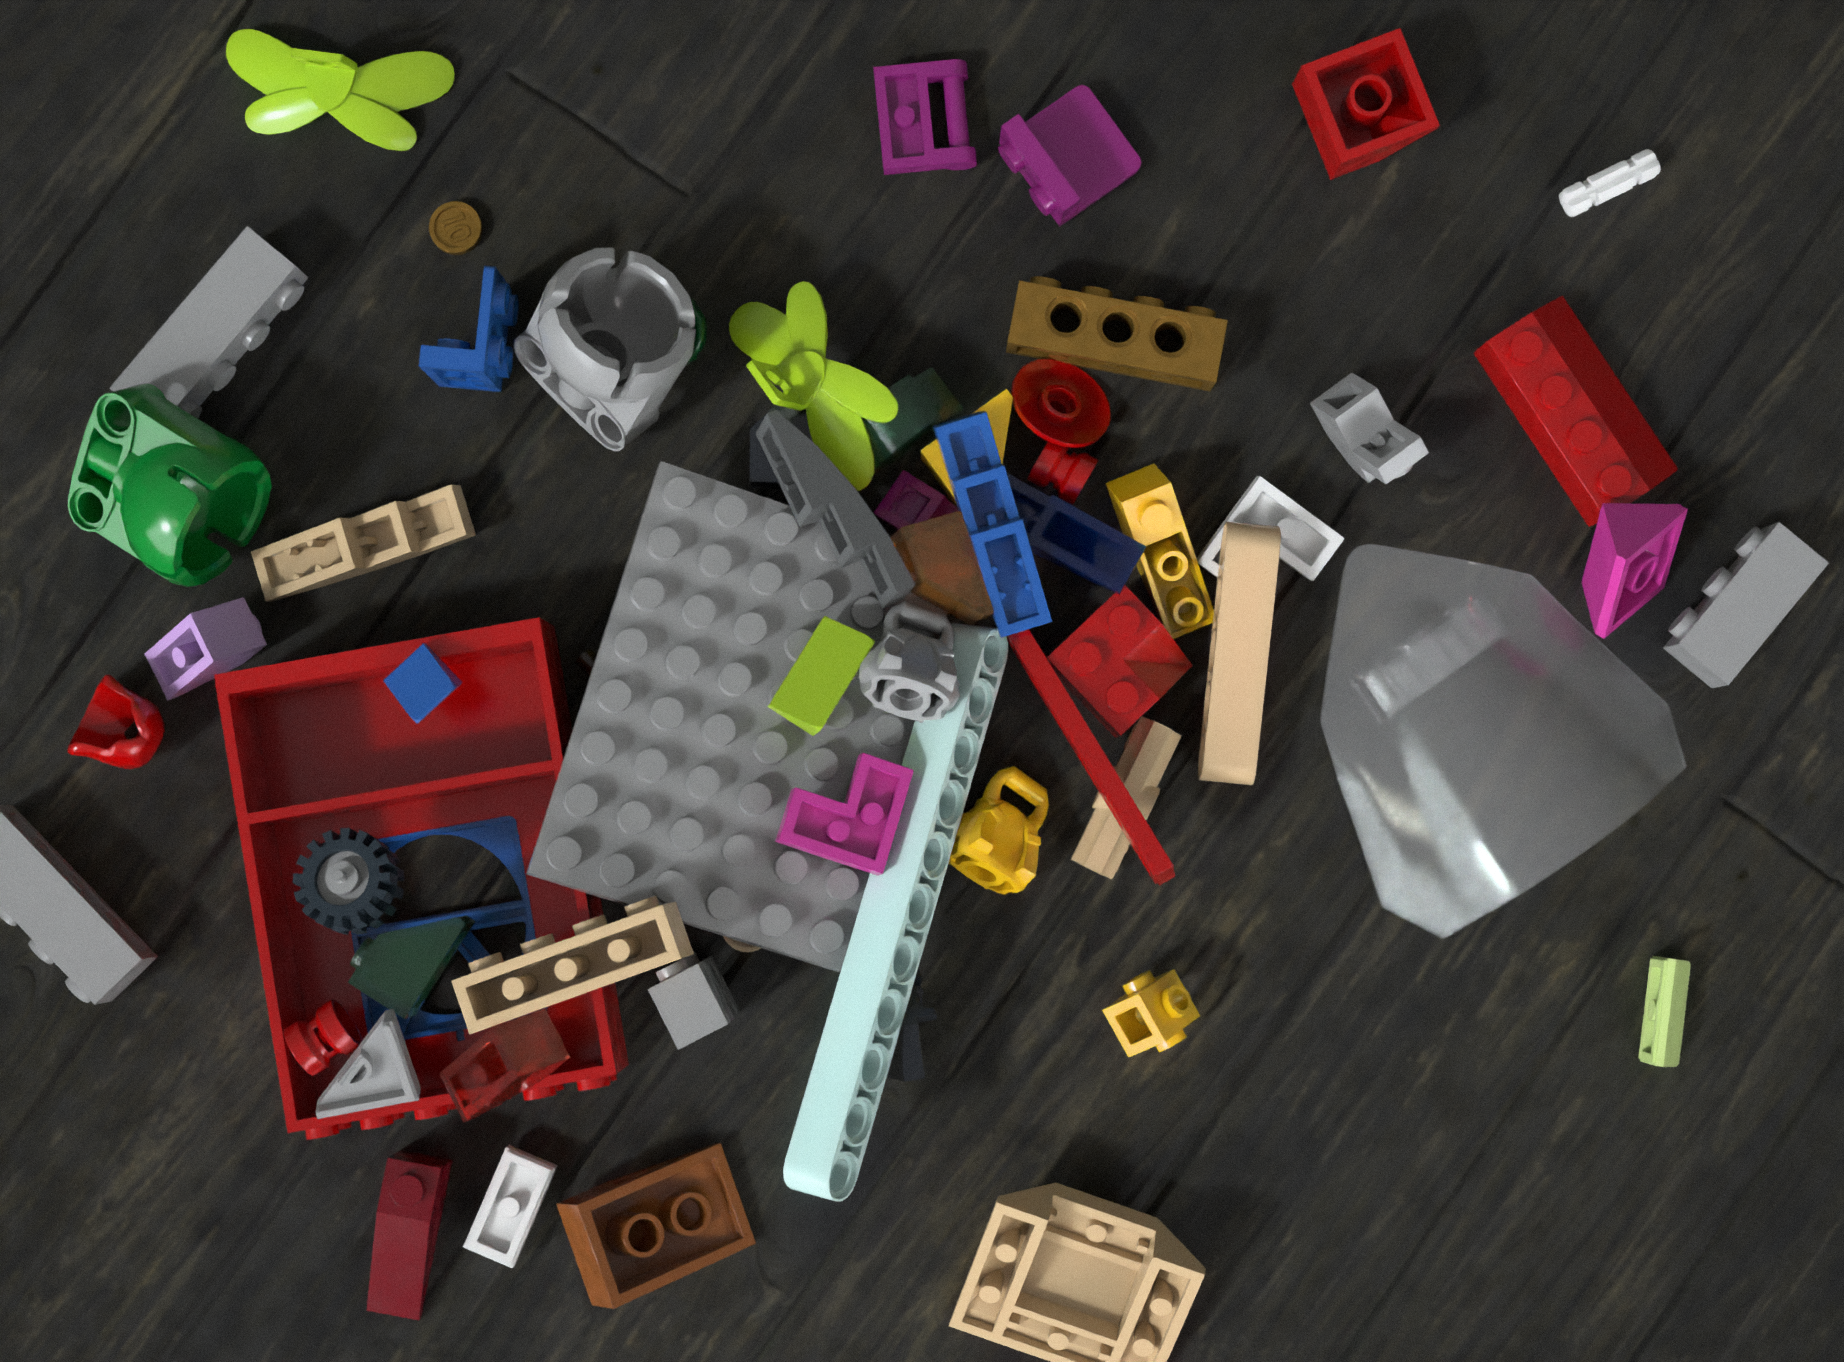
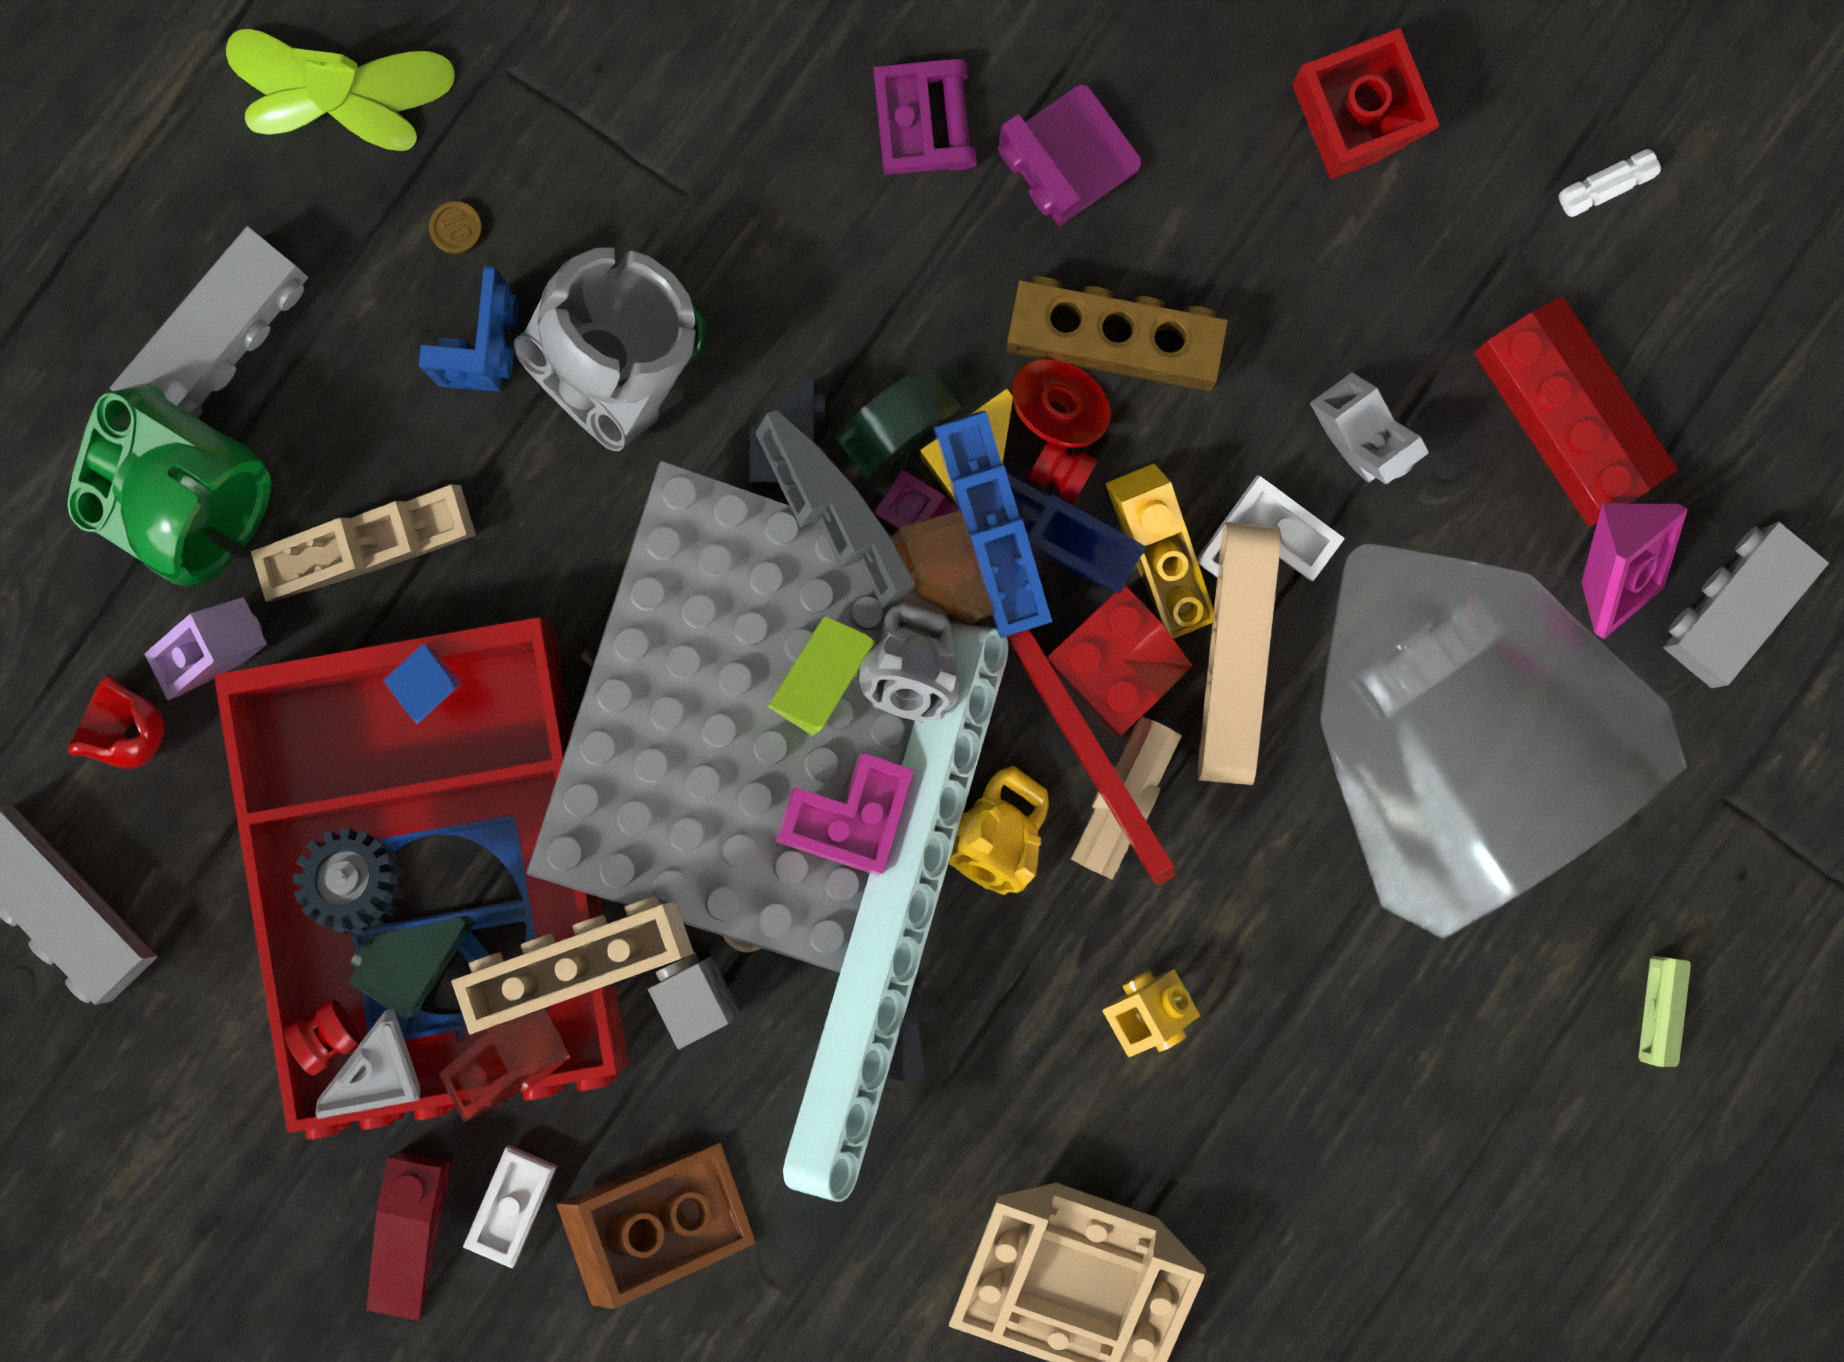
lime piece [729,281,898,491] -> none

